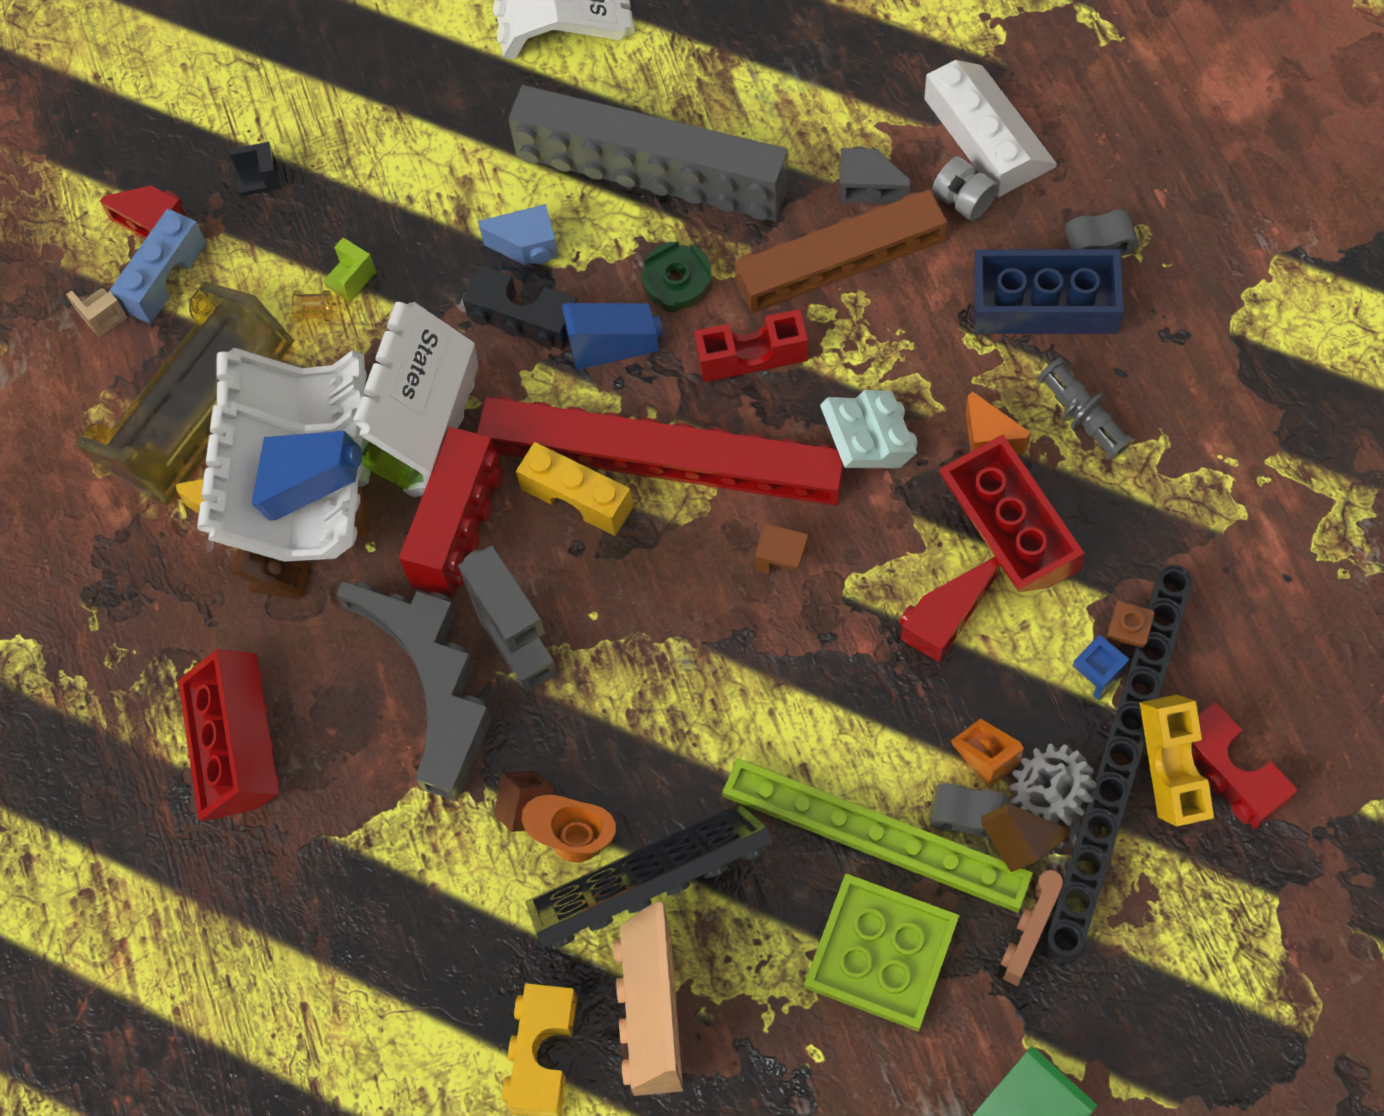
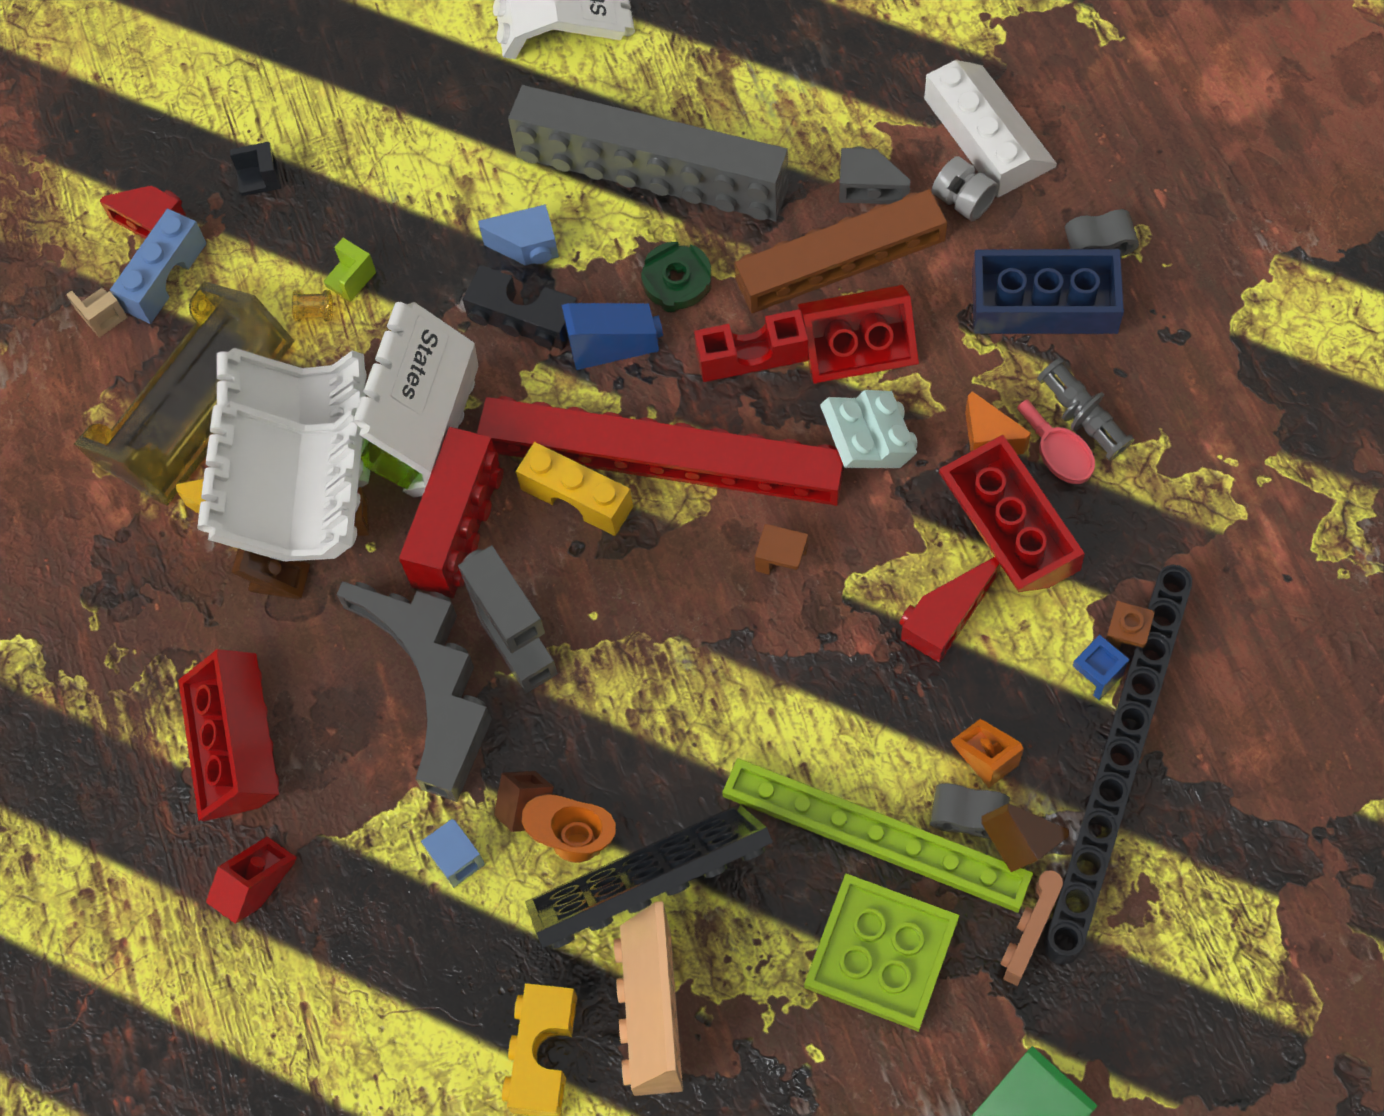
blue slope [252,431,362,521] -> none
light grey gear [1009,744,1096,825] -> none
yellow arch [1140,695,1214,826] -> none
red arch [1191,702,1298,830] -> none
none -> red slope [206,837,297,924]
none -> medium blue panel [421,819,485,888]
none -> red slope [797,285,919,384]
none -> coral piece [1017,399,1095,484]

